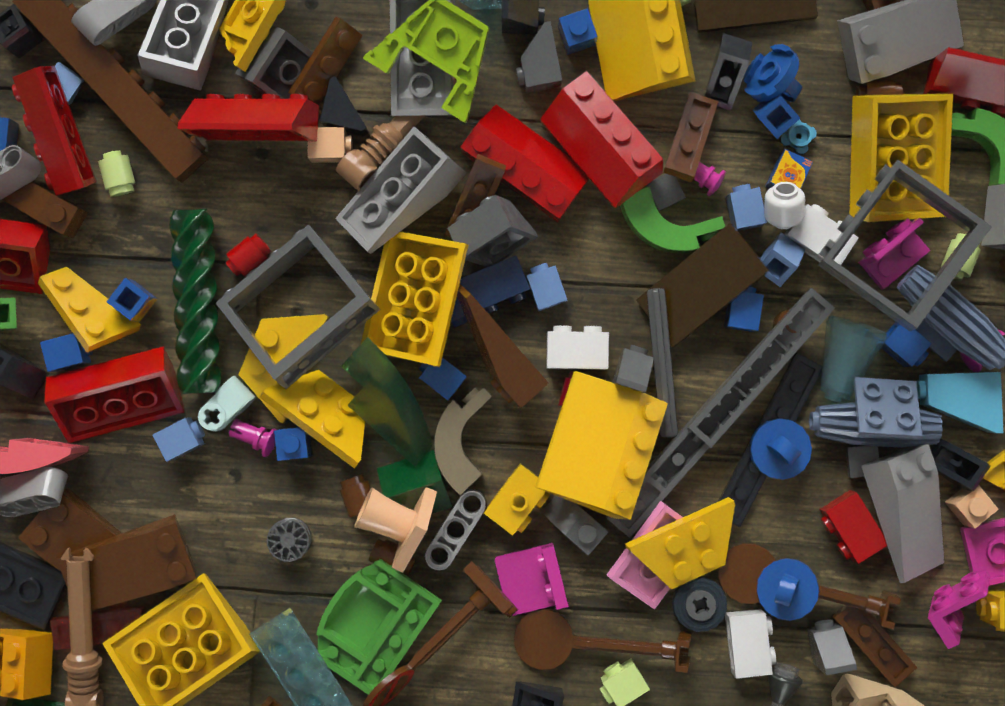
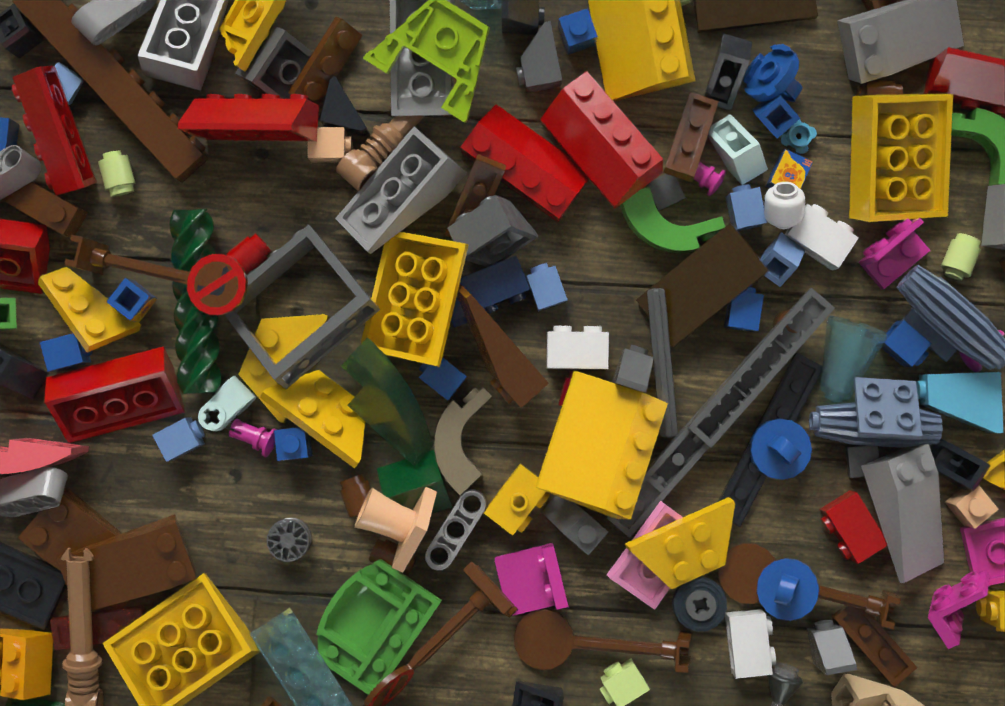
dark grey window [818,160,992,331] -> none
none -> reddish brown piece [64,235,248,315]
none -> light aqua slope [708,114,768,185]

